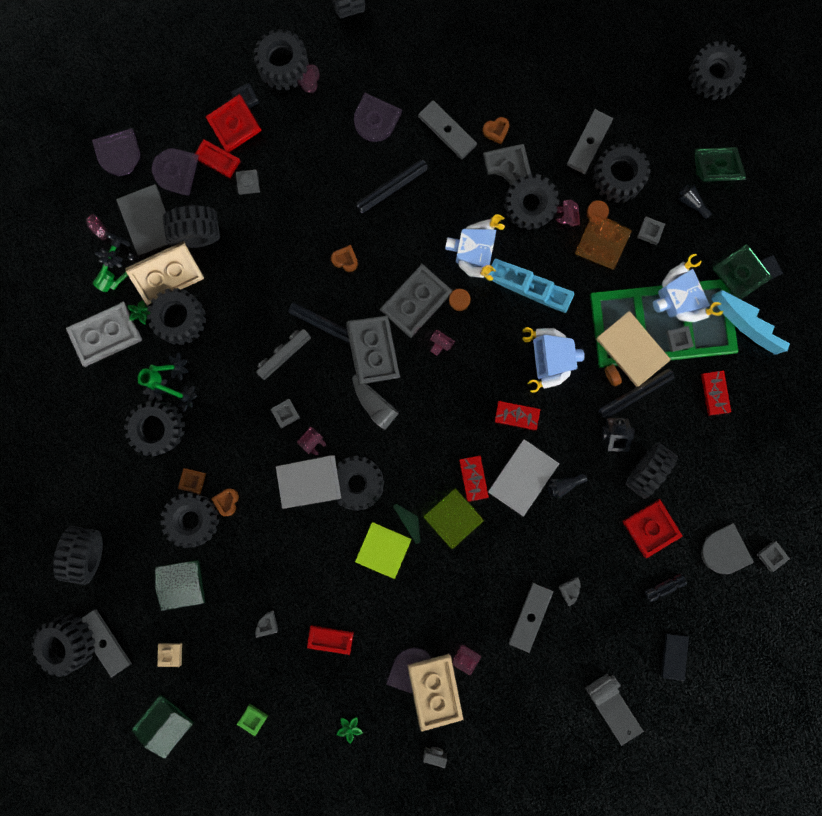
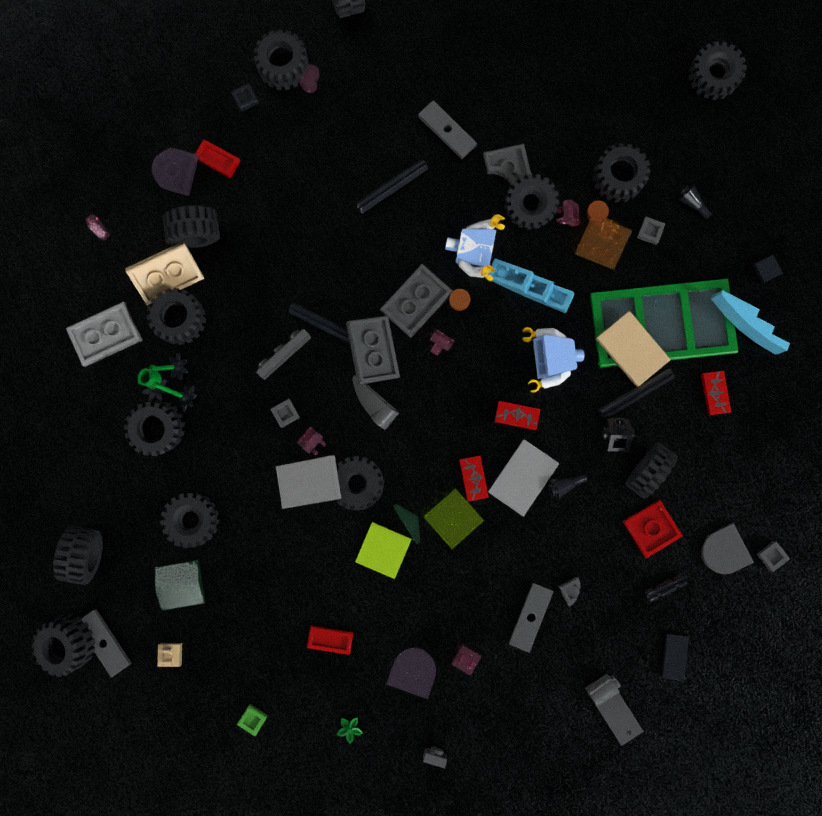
clear purple tile [92,128,140,176] -> none
plant [93,232,141,292] -> none
dark grey tile [116,184,170,258] -> none
green plant [128,300,150,324] -> none
clear green slope [132,695,194,758] -> none
reddish brown plate [178,468,206,494] -> none
red tile [206,94,262,153] -> none
dark orange tile [211,489,239,516] -> none
dark grey plate [236,170,260,195] -> none
dark grey tile [256,610,278,638] -> none
dark orange tile [331,245,358,272] -> none
clear purple tile [354,93,402,142] -> none
tan tile [407,654,463,731] -> none
dark orange tile [483,117,509,144] -> none
dark grey tile [567,109,613,174] -> none
dark orange tile [605,364,622,387] -> none
torso [653,254,724,323] -> none
dark grey plate [666,326,694,352] -> none
clear green slope [695,147,746,181] -> none
clear green slope [712,244,773,299] -> none

